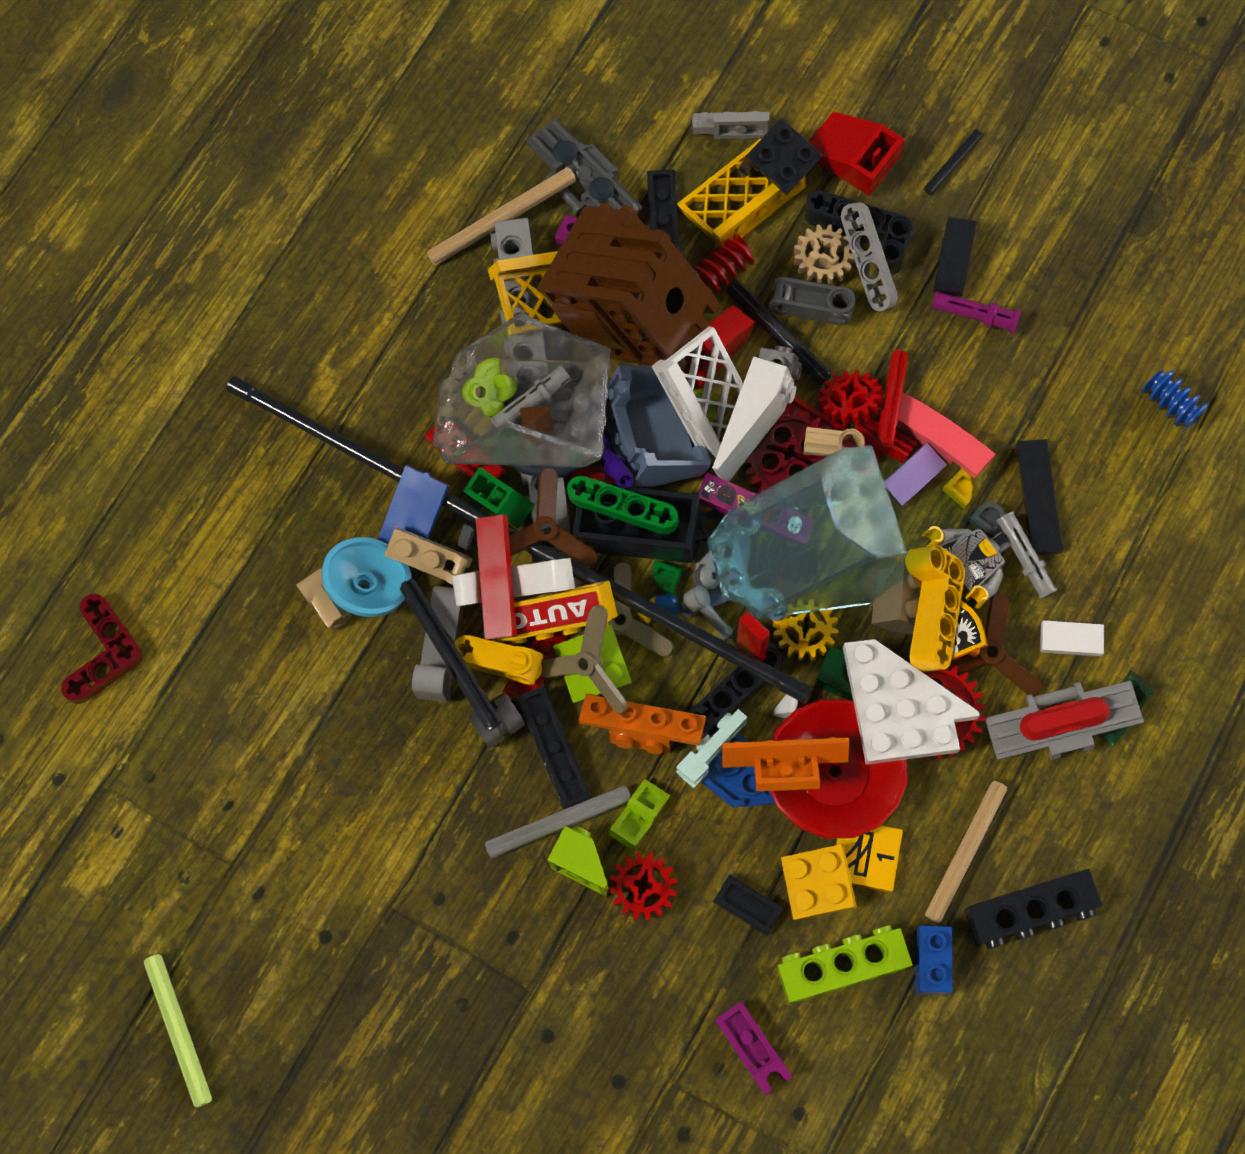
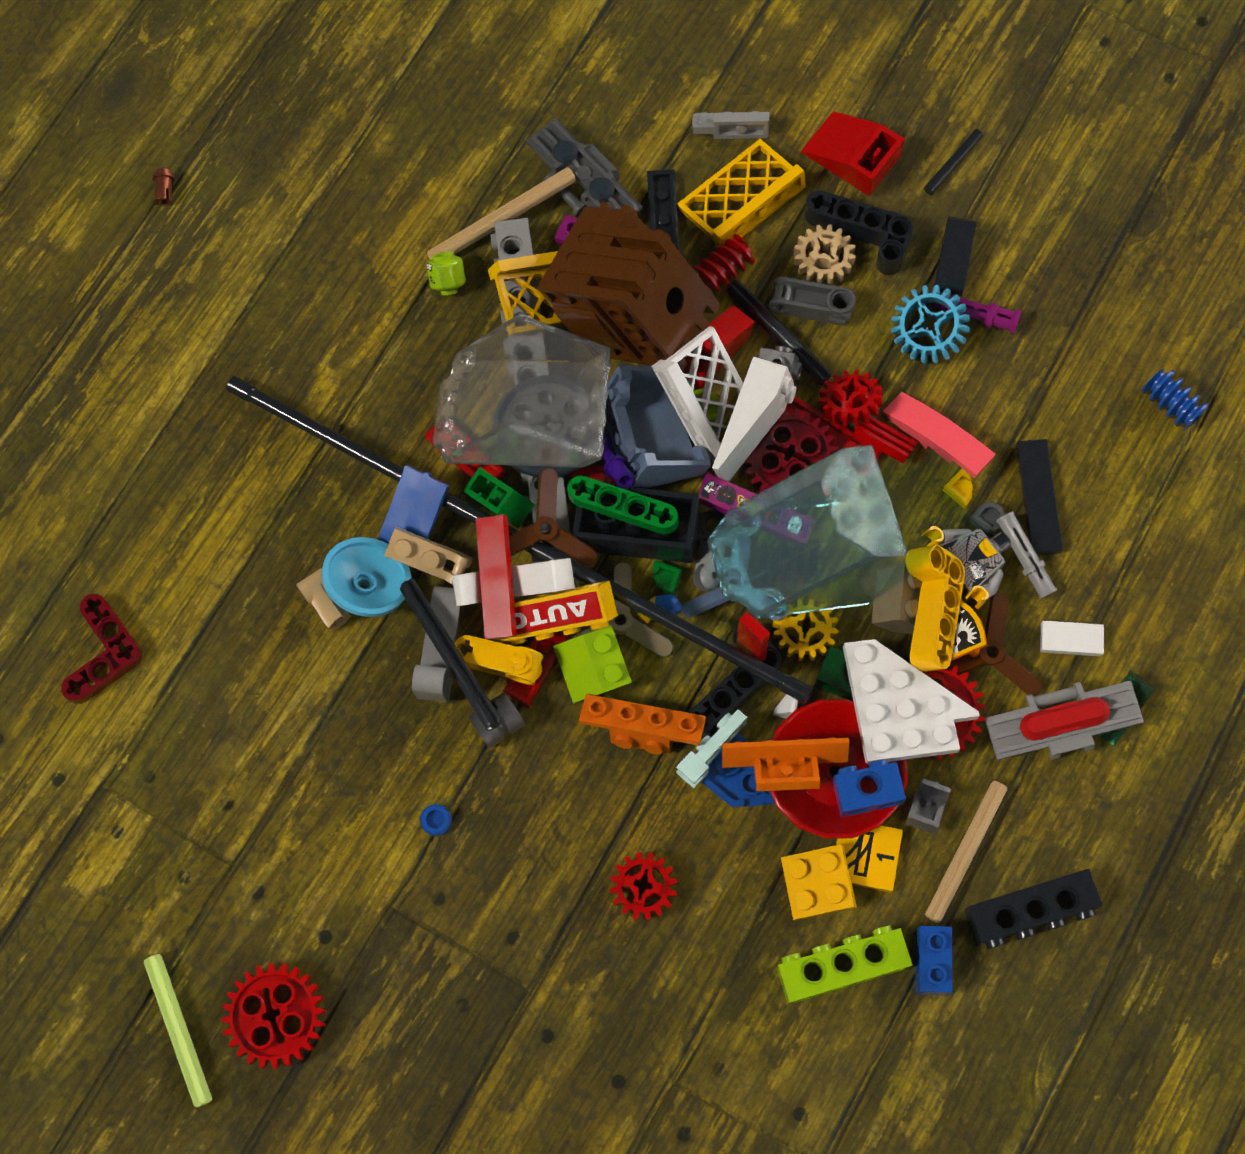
dark grey tile [458,521,477,551] -> none
lime plate [462,357,518,417] -> none
light grey axle [485,786,631,858] -> none
light grey pin [490,365,572,434] -> none
black tile [516,685,592,810] -> none
reddish brown slope [520,406,554,444] -> none
dark tan piece [541,605,627,714] -> none
lime slope [547,825,610,897] -> none
lime slope [608,779,671,851] -> none
light grey piece [681,586,733,640] -> none
black tile [713,874,783,936] -> none
magenta plate [715,1002,792,1096] -> none
black bracket [738,118,822,195] -> none
tan piece [803,427,865,462] -> none
light grey beam [841,202,898,311] -> none
red axle [876,349,908,448] -> none
lavender slope [882,443,947,505] -> none
none -> copper pin [152,168,175,206]
none -> red gear [221,963,327,1069]
none -> blue tile [420,804,452,837]
none -> lime head [427,252,466,295]
none -> blue brick [832,760,906,818]
none -> medium azure gear [891,285,970,364]
none -> flat silver bracket [905,778,951,835]

